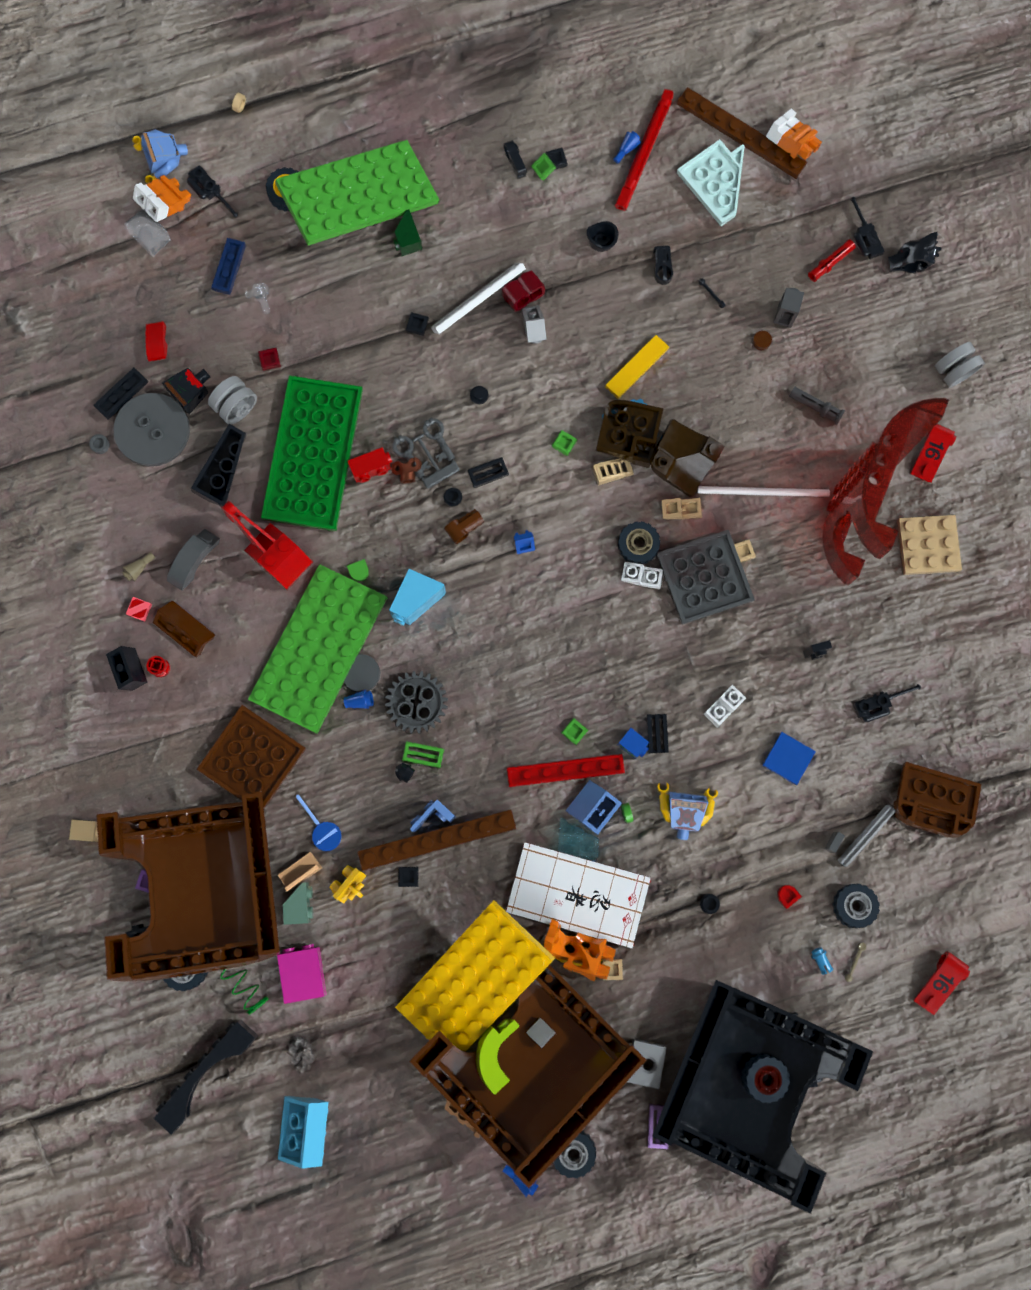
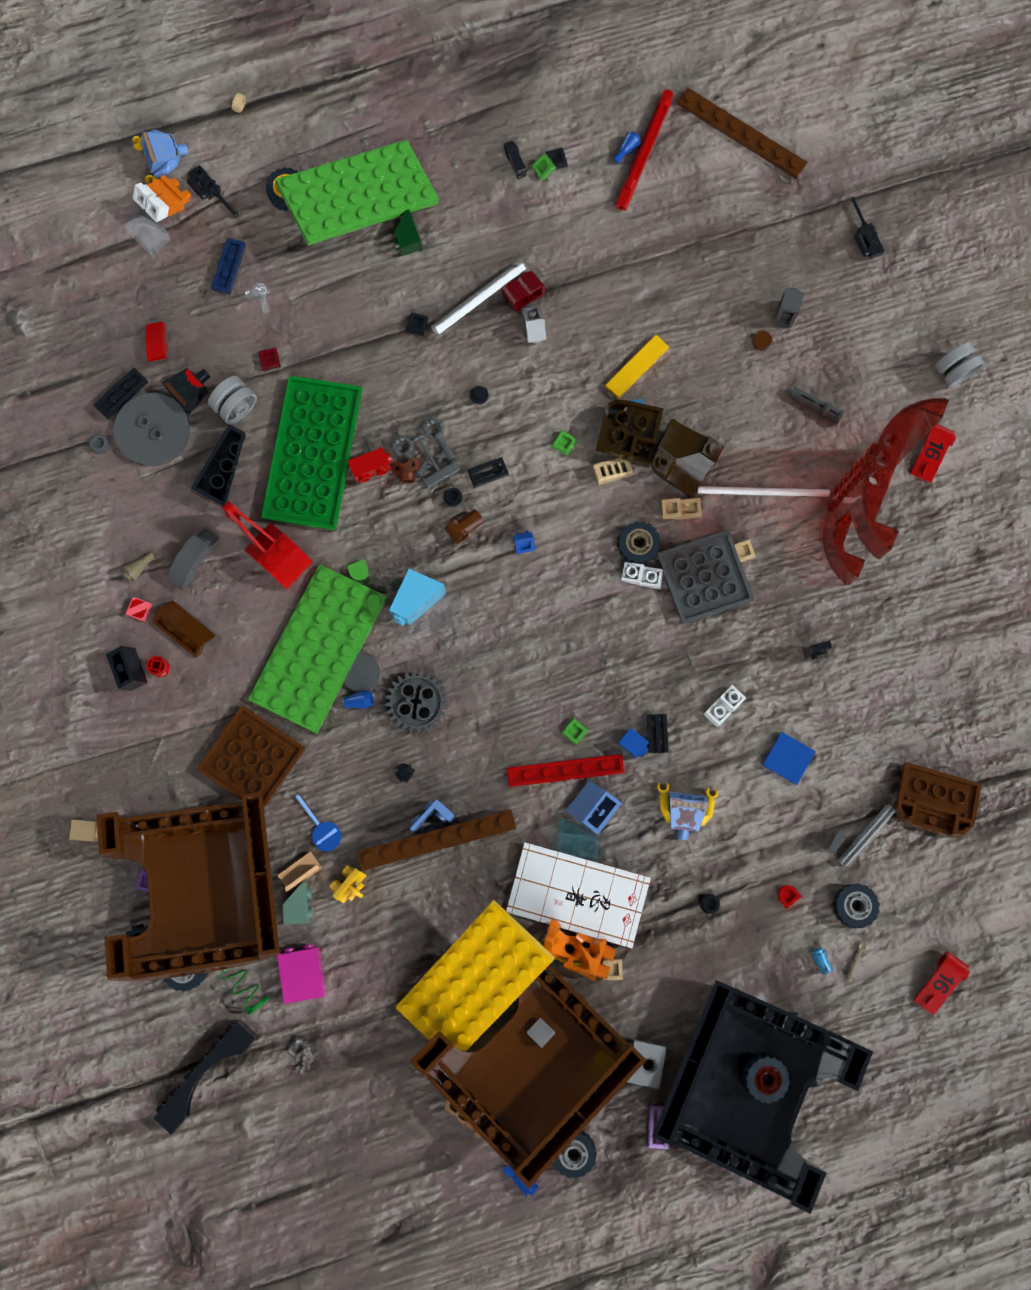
medium azure slope [278,1096,328,1168] -> none
black tile [398,867,419,887] -> none
bright green tile [402,741,444,768] -> none
lime arch [476,1018,519,1095] -> none
black helmet [587,221,619,252] -> none
bright green tile [620,803,634,823] -> none
black piece [653,246,673,285] -> none
light aqua wing [677,139,745,226] -> none
black hinge [698,278,726,309] -> none
orange hips [766,109,822,160] -> none
red pin [808,239,856,282] -> none
black piece [853,684,921,723] -> none
black piece [888,232,942,274] -> none
tan plate [897,515,962,575] -> none

